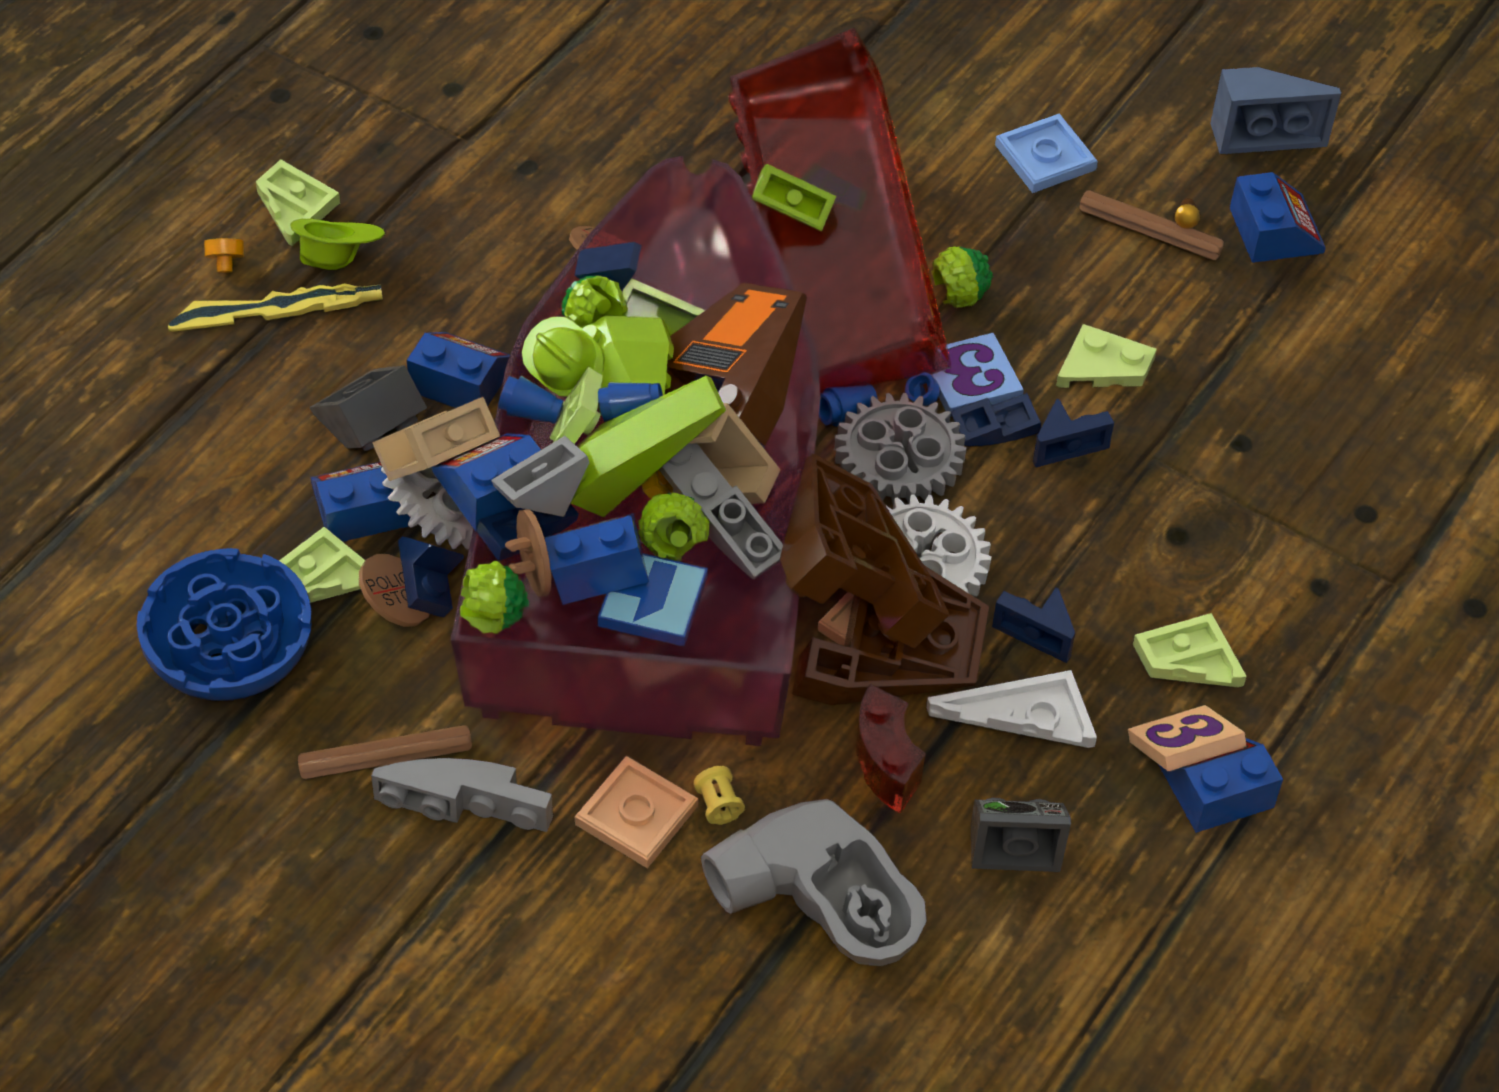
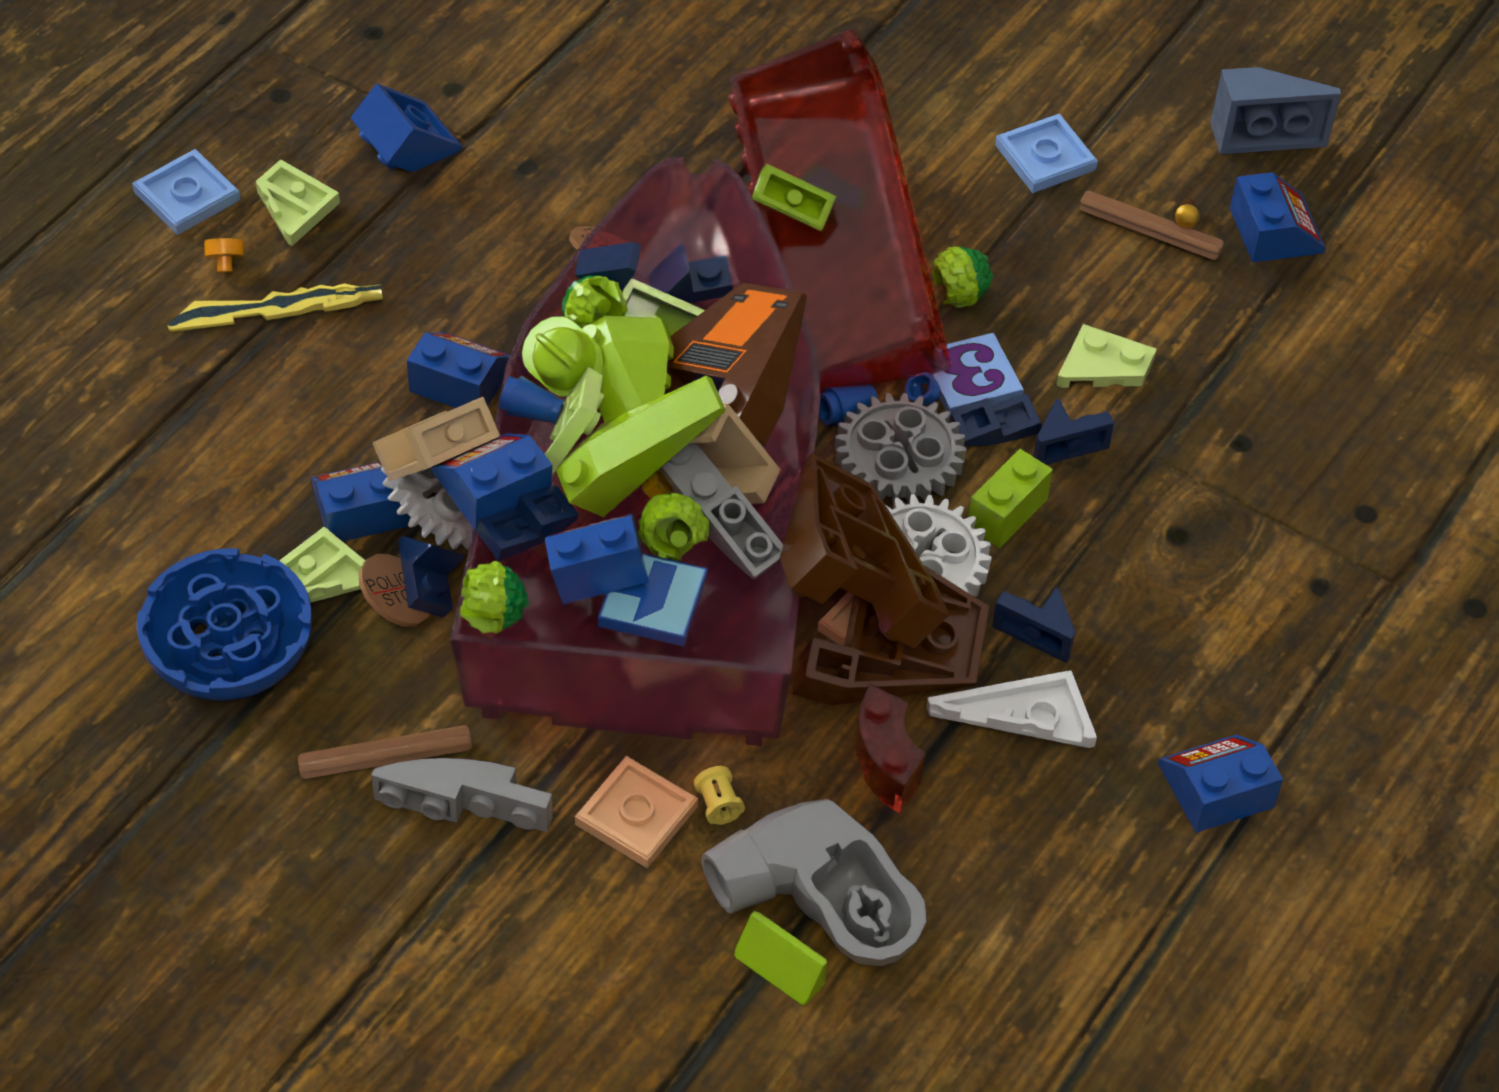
lime piece [290,219,385,270] -> none
dark grey slope [309,365,427,451] -> none
light grey slope [491,436,589,517] -> none
medium nougat piece [505,509,551,596] -> none
blue cone [598,382,663,422] -> none
dark grey slope [971,798,1071,872] -> none
light nougat tile [1128,705,1246,771] -> none
yellowish green wing [1133,613,1246,687] -> none
none -> light blue tile [132,149,240,235]
none -> blue slope [351,83,462,172]
none -> dark blue slope [649,243,733,303]
none -> lime slope [734,911,827,1005]
none -> lime brick [968,449,1053,549]

